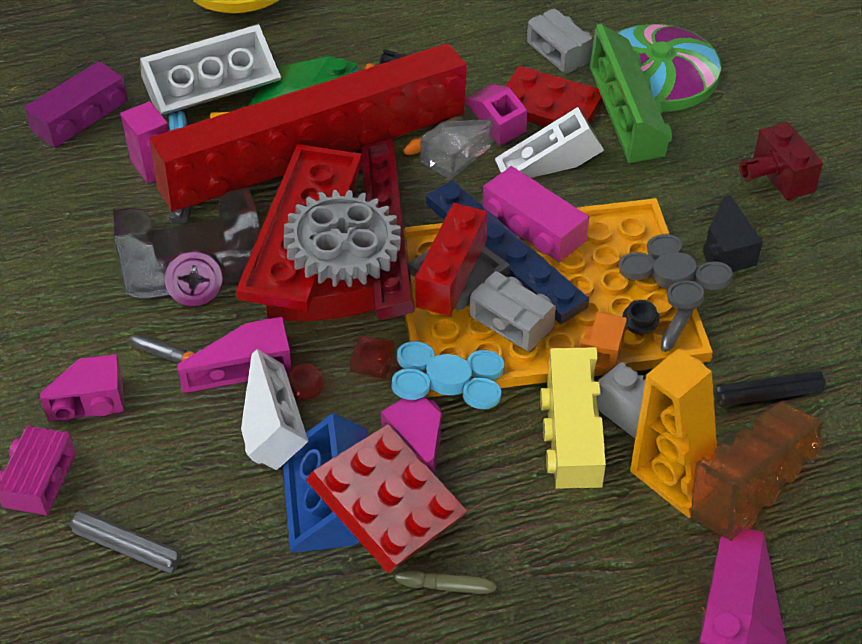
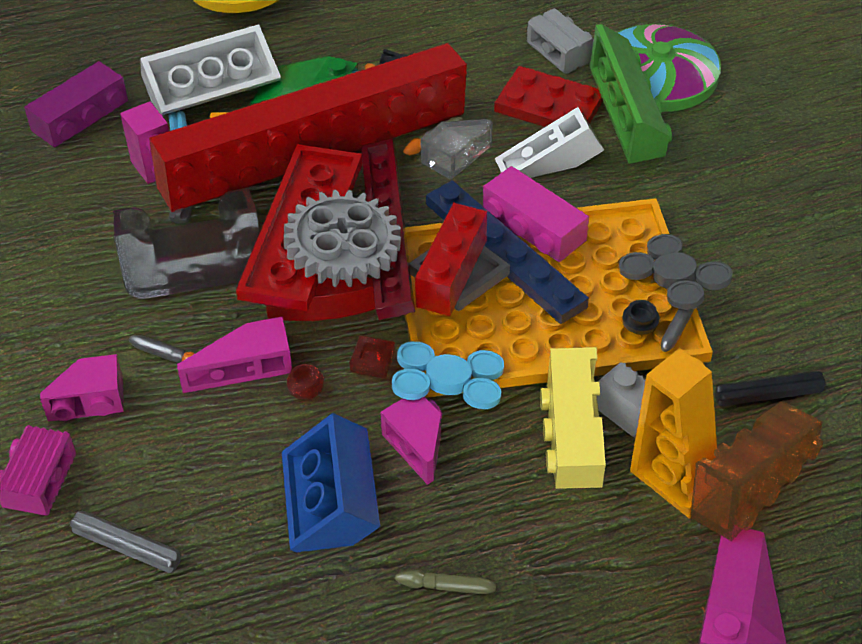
magenta gear [165,250,222,306] -> none
white slope [241,349,308,470] -> none
plate [306,424,468,574] -> none
dark pink slope [465,84,527,146] -> none
light grey brick [470,271,556,352] -> none
orange brick [580,312,627,373] -> none
black slope [703,195,762,272] -> none
dark red brick [739,122,823,201] -> none

